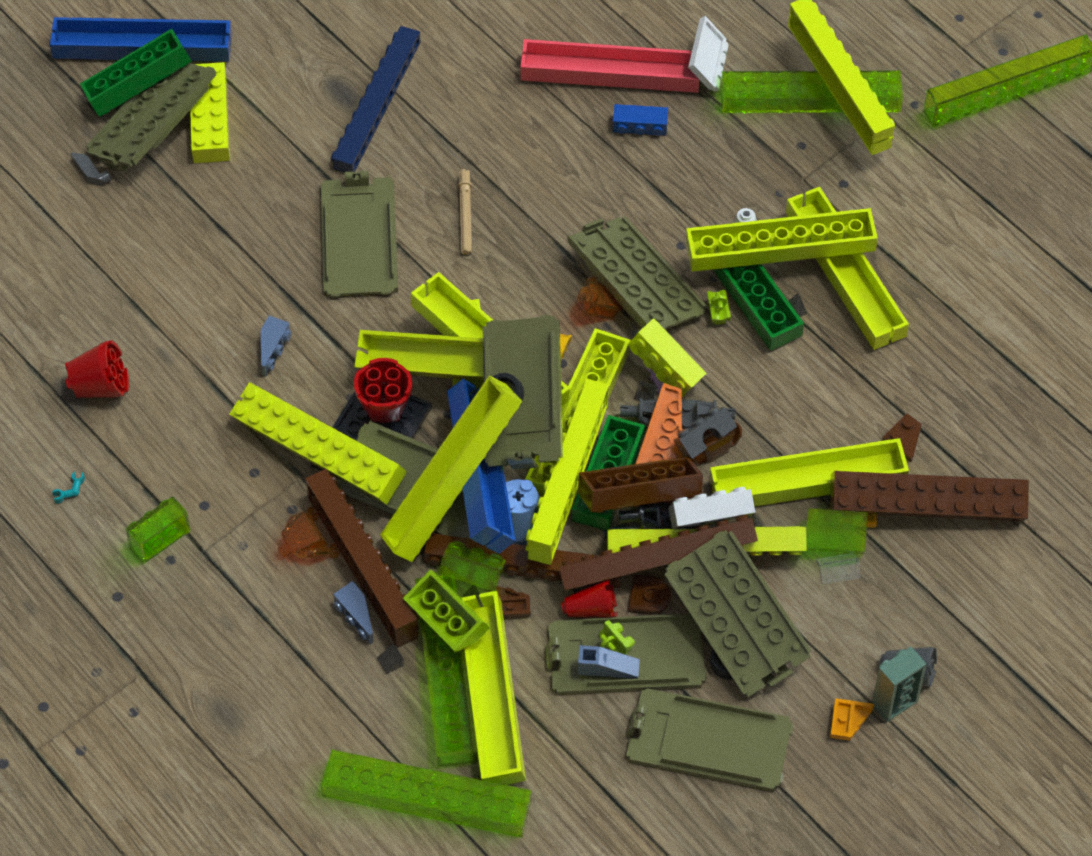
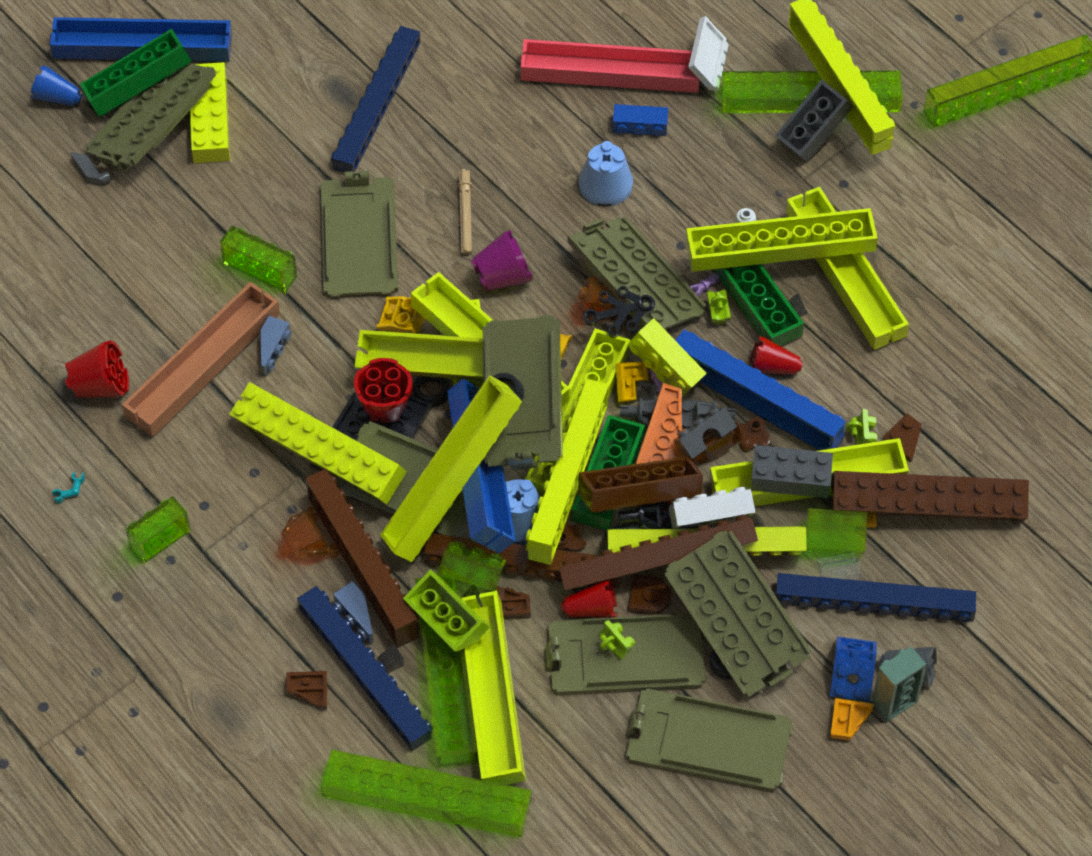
sand blue slope [578,645,640,679] -> none
none -> blue cone [30,65,82,106]
none -> nougat piece [122,282,280,437]
none -> clear neon green brick [220,226,297,293]
none -> reddish brown wing [286,671,327,709]
none -> dark blue brick [297,586,433,751]
none -> yellow slope [376,296,425,334]
none -> black tyre [413,376,449,407]
none -> magenta cone [471,230,533,291]
none -> reddish brown plate [557,522,587,551]
none -> light blue cone [579,141,633,206]
none -> black plant [583,286,655,338]
none -> yellow tile [616,362,649,402]
none -> blue piece [675,329,846,451]
none -> lavender piece [690,273,719,297]
none -> reddish brown plate [740,417,771,452]
none -> red cone [749,336,803,375]
none -> dark grey brick [751,445,833,498]
none -> dark grey brick [775,80,854,162]
none -> dark blue brick [776,573,977,622]
none -> blue bracket [830,636,877,702]
none -> lime hips [846,409,877,445]

